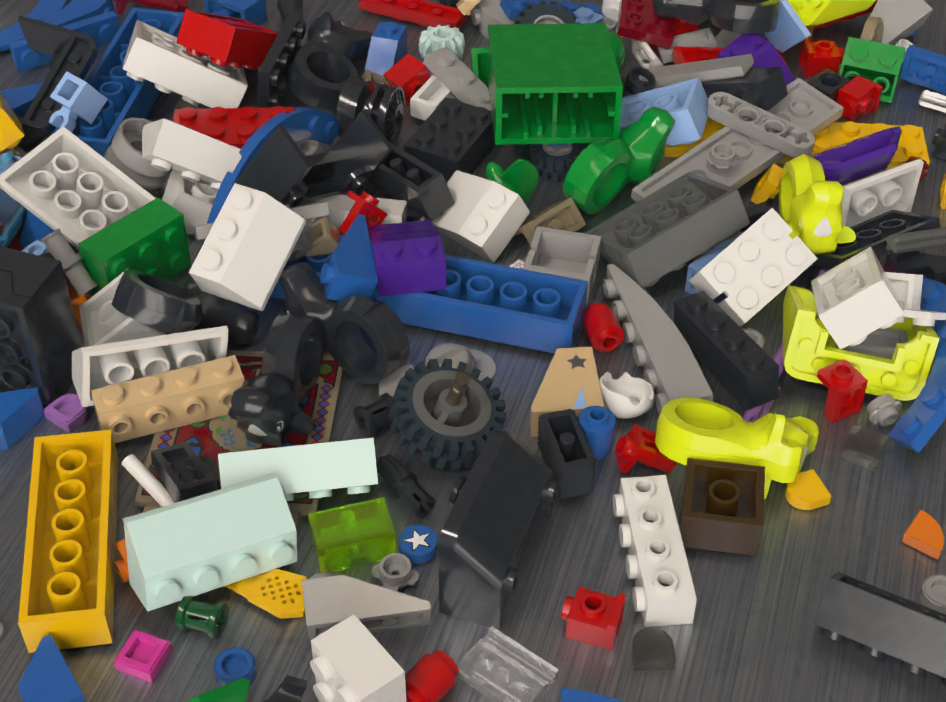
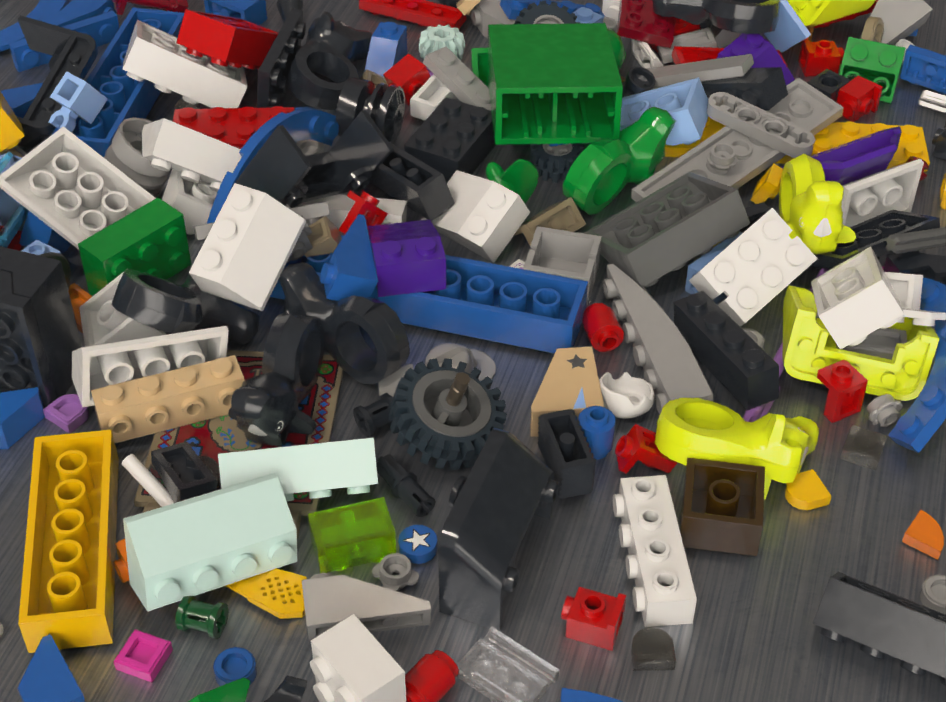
light grey pin [41,228,98,297] -> none

